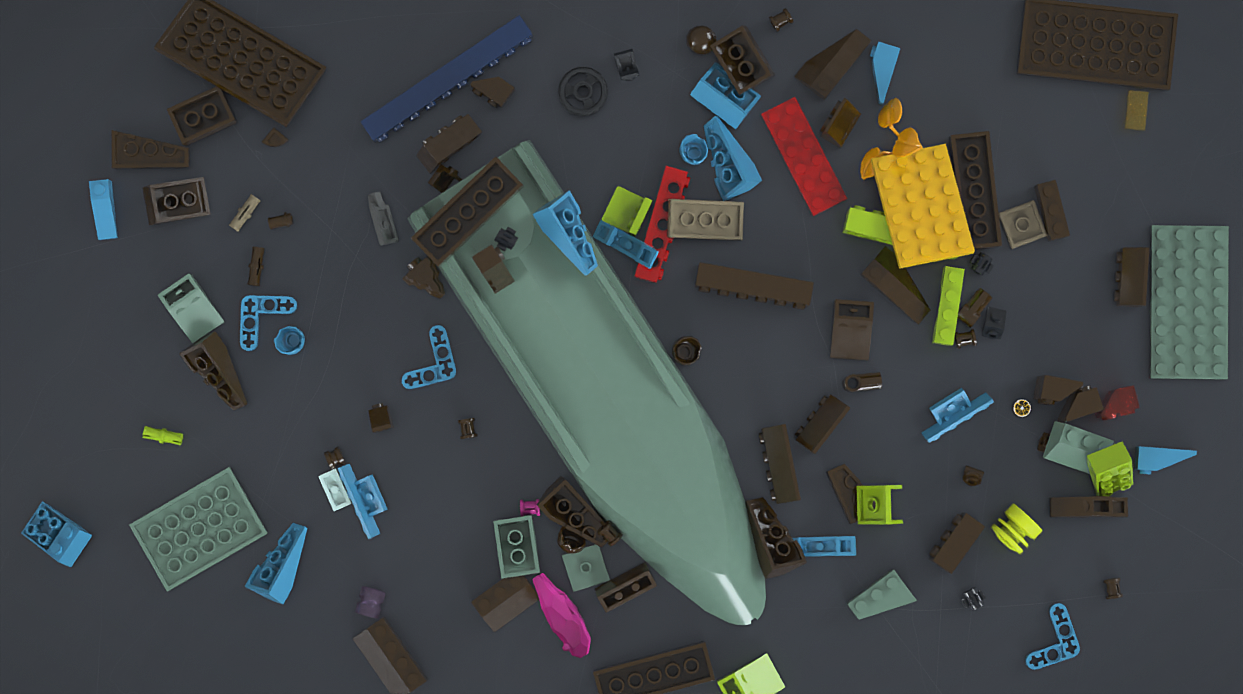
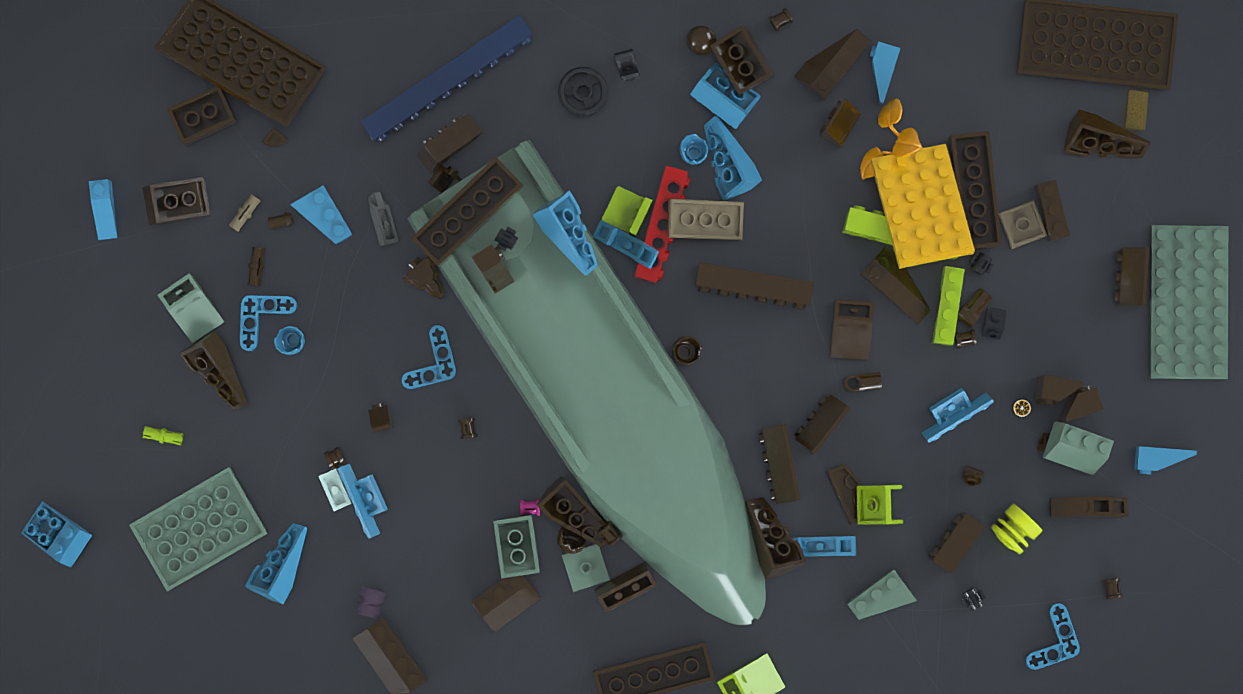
dark brown wing [111,130,189,169] -> none
dark brown slope [470,77,515,108] -> none
dark pink piece [533,573,591,658] -> none
red plate [761,97,847,216] -> none
lime slope [1087,441,1133,497] -> none
clear red slope [1095,385,1140,421] -> none
none -> dark azure wing [290,185,353,245]
none -> dark brown wedge [1064,109,1150,158]

